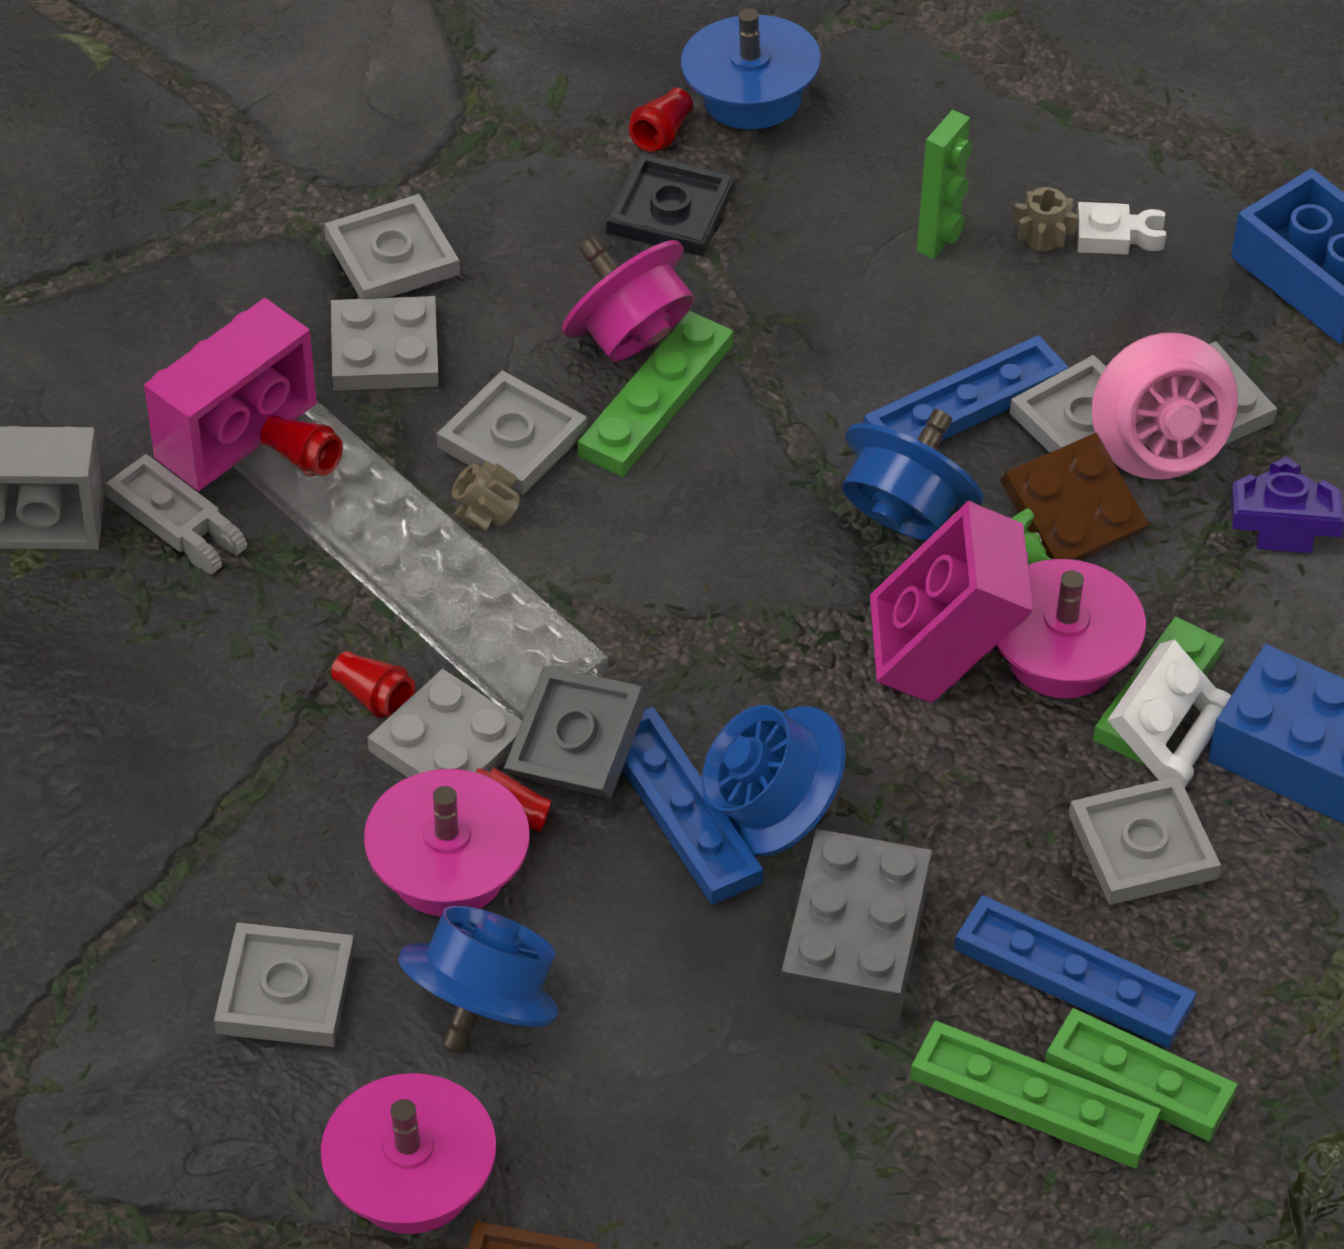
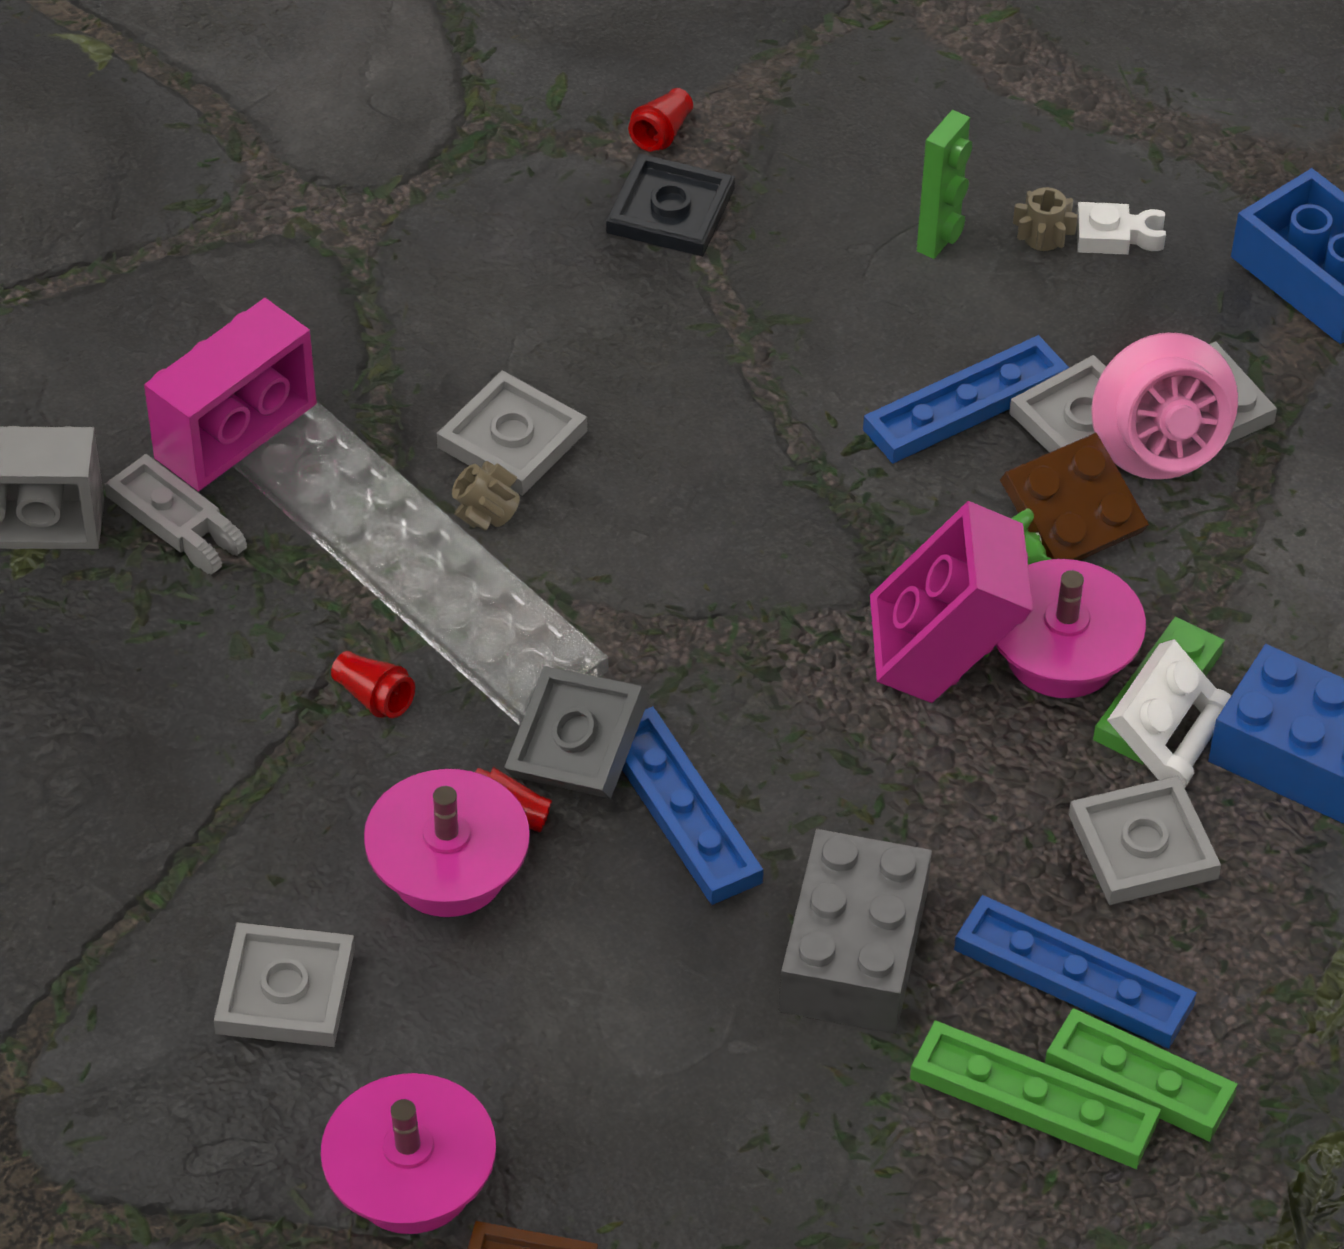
red cone [260,415,343,477] -> none
light grey plate [324,194,460,299] -> none
light grey plate [331,296,439,391] -> none
light grey plate [368,669,522,777] -> none
blue piece [398,906,558,1052] -> none
dark pink piece [562,236,695,362] -> none
bright green plate [577,311,734,477] -> none
blue piece [681,8,821,129] -> none
blue piece [702,705,846,856] -> none
blue piece [841,409,984,541] -> none
dark purple plate [1231,457,1344,553] -> none

